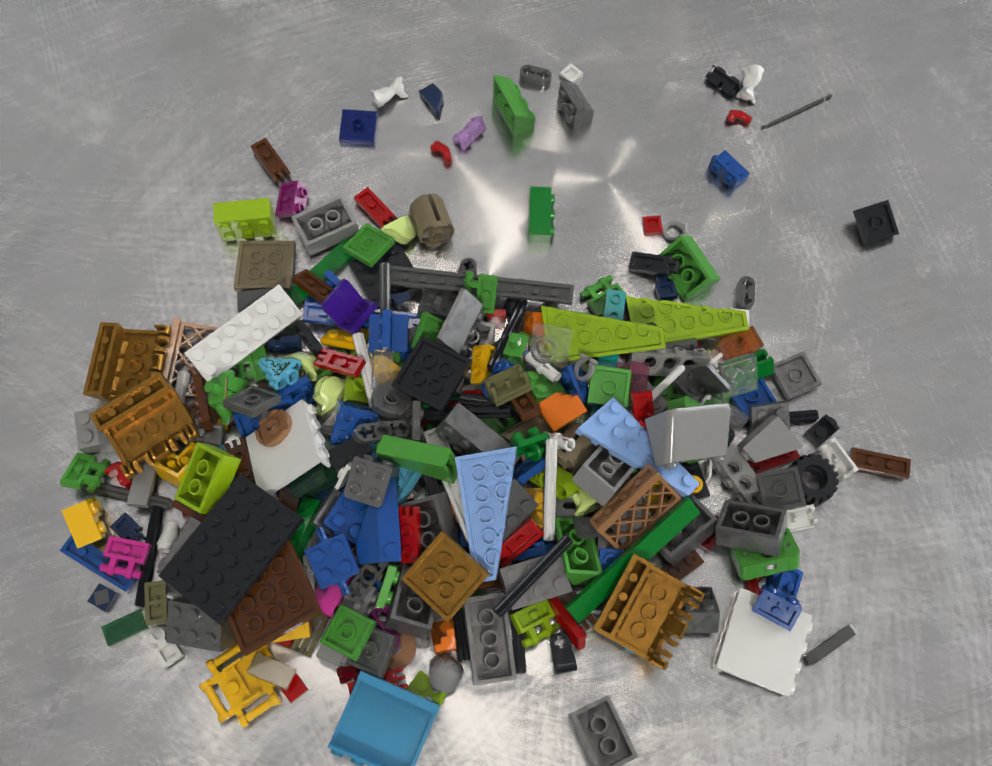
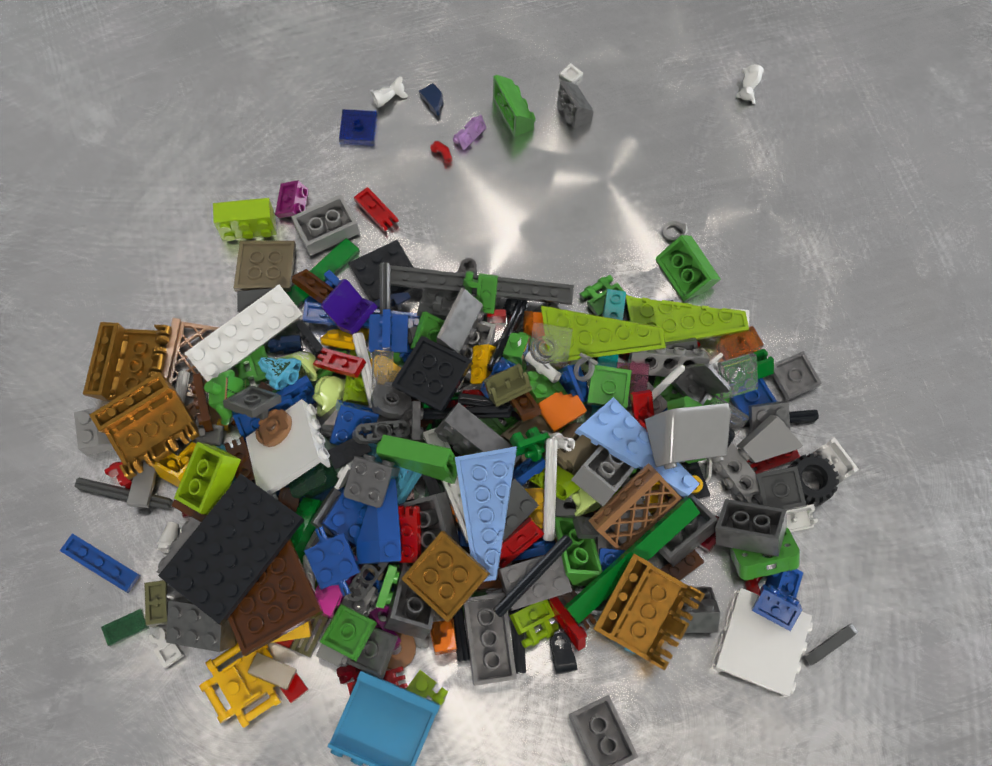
bright green plate [60,452,111,493] -> none
yellow brick [61,497,107,549] -> none
dark blue tile [87,583,118,612] -> none
dark pink plate [99,536,152,580] -> none
dark blue plate [110,512,146,541] -> none
black axle [135,506,163,608] -> none
reddish brown hinge [250,137,291,183] -> none
bright green plate [342,223,395,267] -> none
yellowish green hat [380,214,416,244] -> none
dark tan cylinder [409,194,455,247] -> none
light grey hair [429,653,464,693] -> none
dark grey beam [520,65,552,87] -> none
green brick [528,186,555,244] -> none
black hinge [628,251,681,276] -> none
red tile [642,216,663,236] -> none
dark blue plate [655,275,678,301] -> none
black hinge [706,65,740,96] -> none
blue bracket [709,150,750,189] -> none
red arm [726,110,753,125] -> none
dark grey beam [736,276,755,310] -> none
dark grey piece [761,94,832,129] -> none
black bracket [804,414,840,447] -> none
reddish brown plate [849,447,911,480] -> none
black hinge [853,200,899,245] -> none

